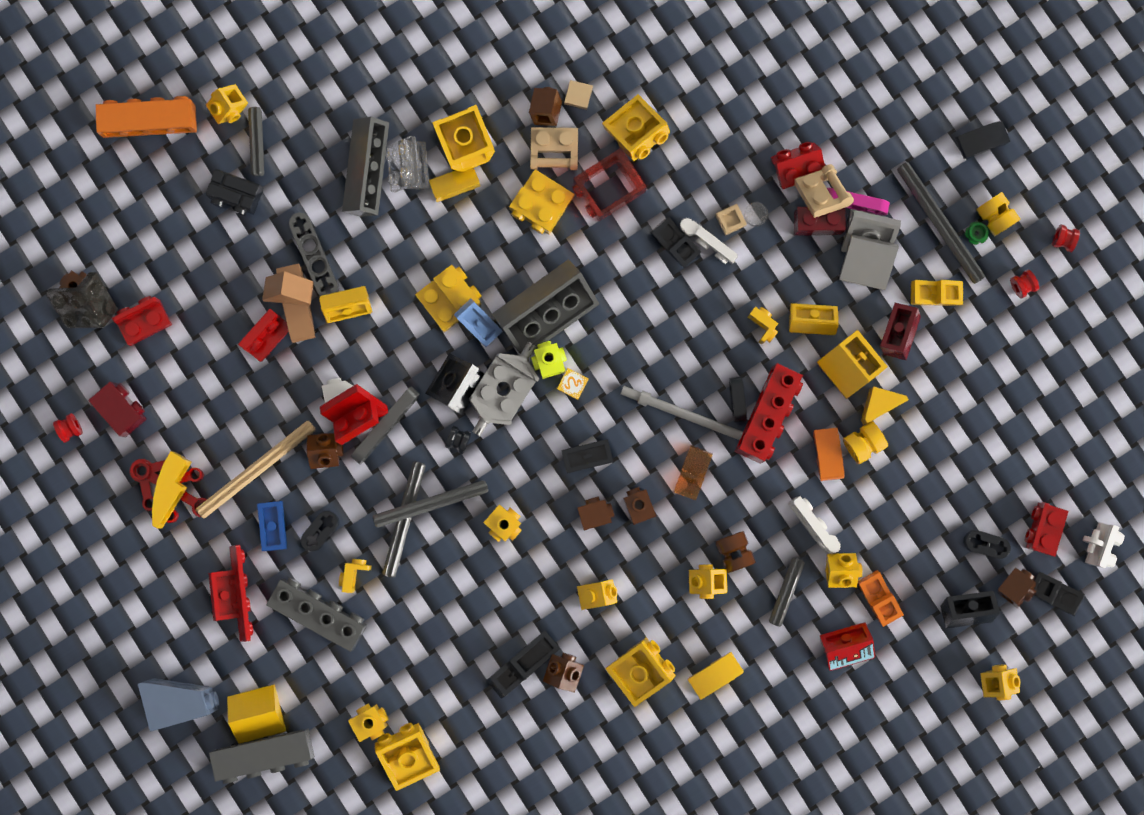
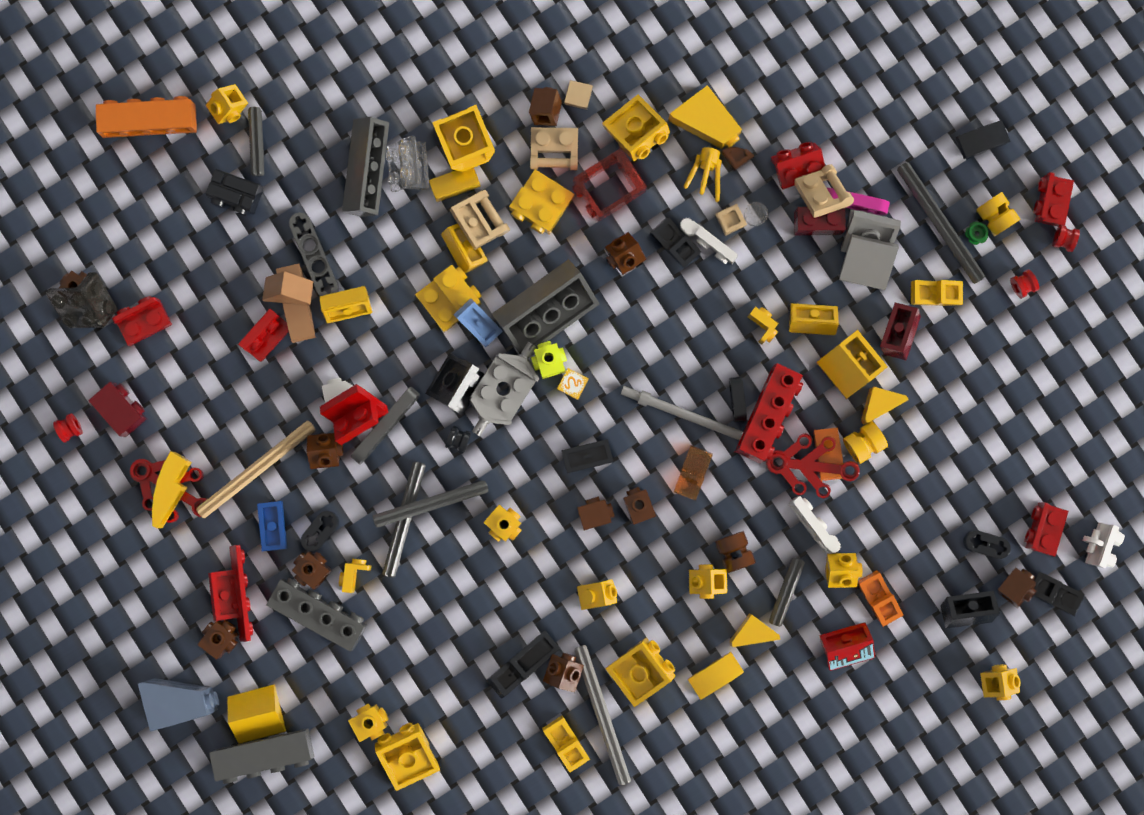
none -> reddish brown brick [197,620,239,660]
none -> reddish brown brick [292,551,332,590]
none -> yellow slope [441,223,488,273]
none -> tan plate [450,190,510,250]
none -> yellow slope [542,715,590,772]
none -> light grey axle [574,645,631,785]
none -> reddish brown brick [605,232,647,275]
none -> yellow slope [669,85,742,149]
none -> yellow plant [684,147,722,202]
none -> reddish brown tile [721,147,754,171]
none -> yellow slope [730,614,780,647]
none -> red plant [766,433,860,498]
none -> red bracket [1033,172,1074,227]

